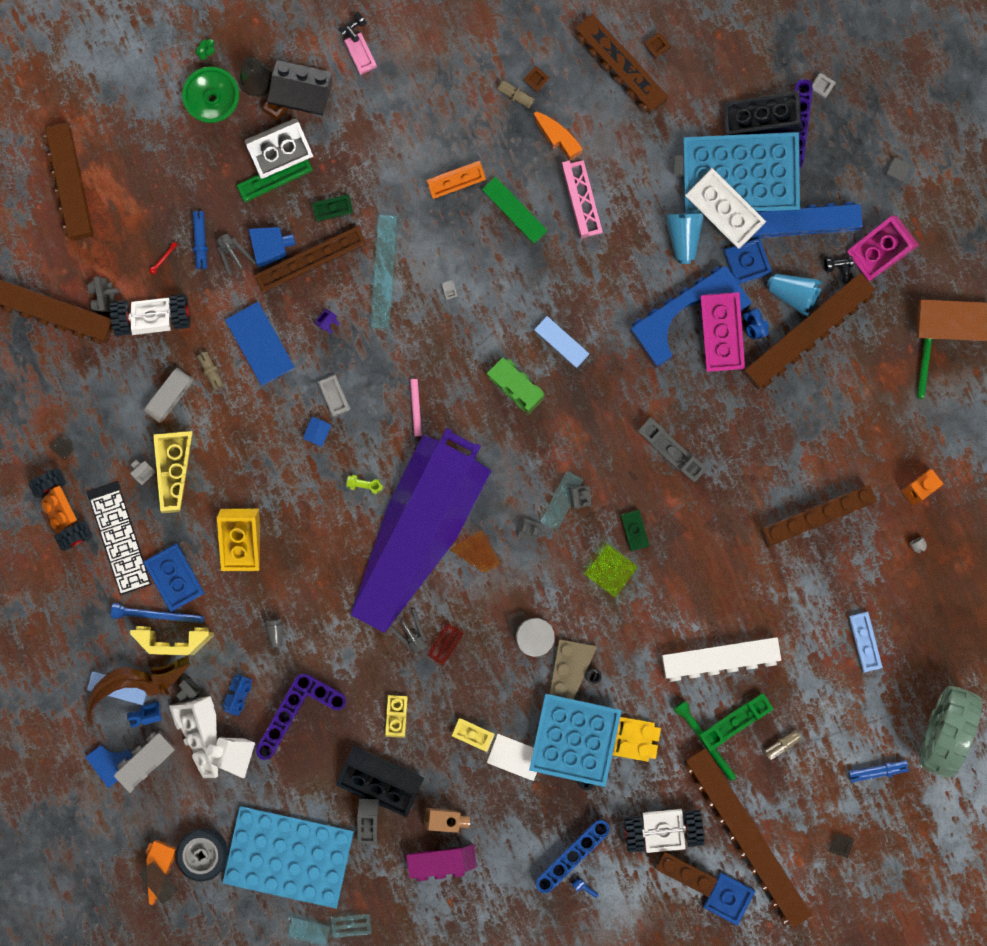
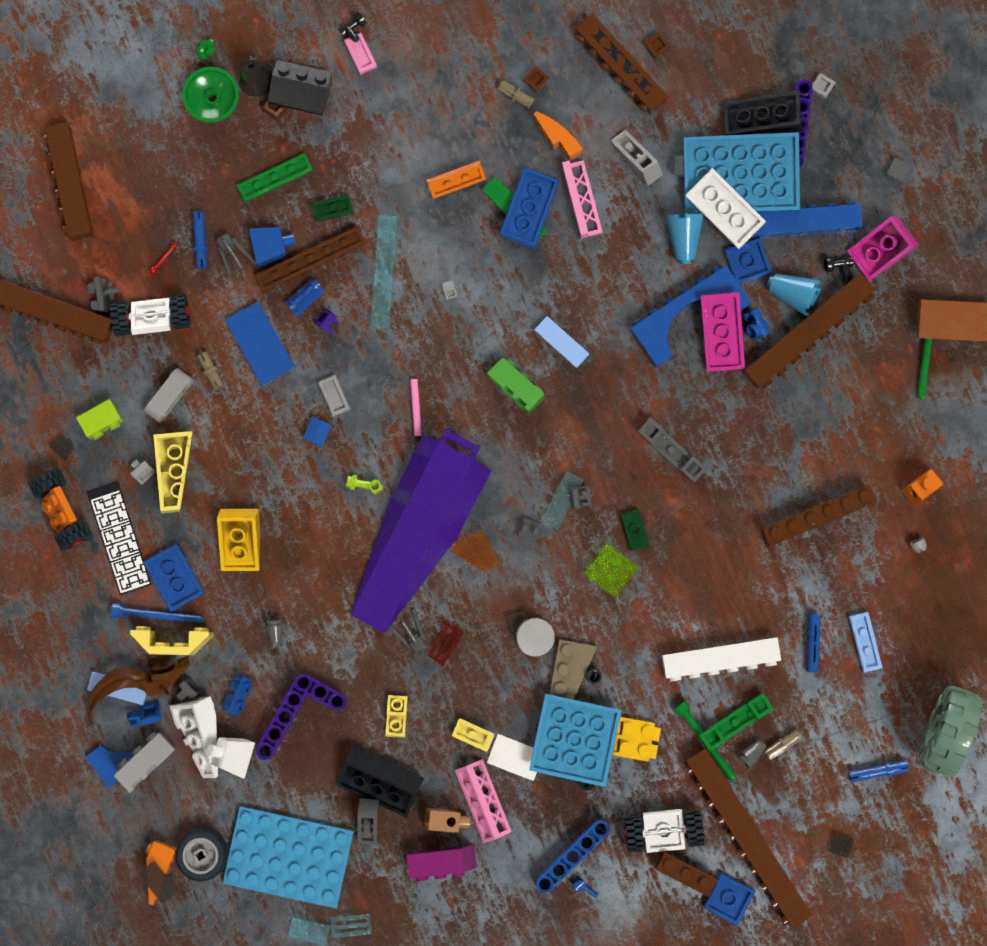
light grey slope [245,118,313,179] -> none
none -> lime brick [76,399,124,440]
none -> blue hinge [285,278,325,317]
none -> bright pink fence [455,759,511,843]
none -> blue tile [499,167,559,249]
none -> light grey slope [611,130,663,186]
none -> dark grey cone [738,739,766,768]
none -> blue pin [806,614,822,673]

